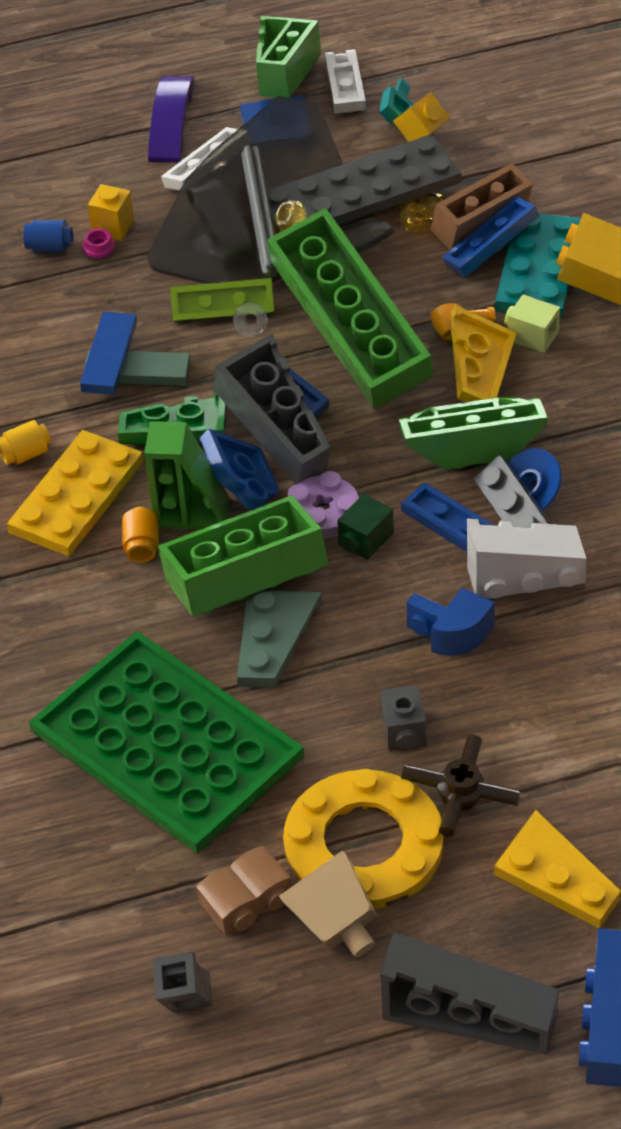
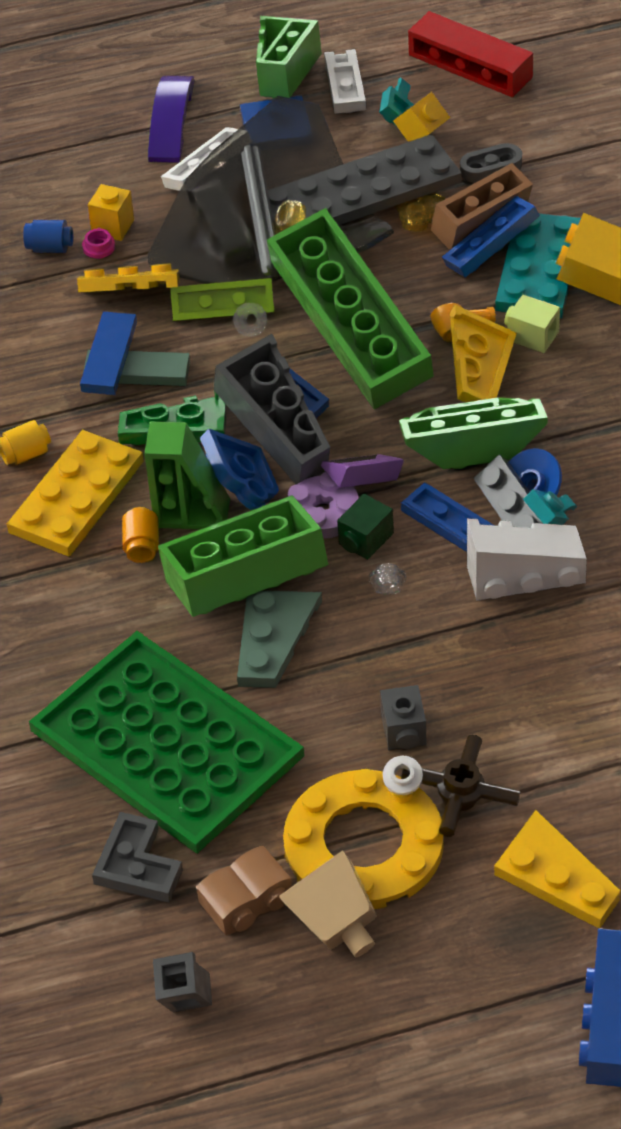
dark grey wedge [380,932,559,1054] -> none
blue brick [406,588,495,656] -> none
none -> yellow wing [77,264,180,292]
none -> dark grey plate [92,812,183,903]
none -> medium lavender slope [321,454,404,488]
none -> clear plate [369,563,406,595]
none -> white plate [383,756,423,795]
none -> red brick [408,11,533,98]
none -> dark grey plate [460,143,522,183]
none -> teal plate [523,489,577,525]

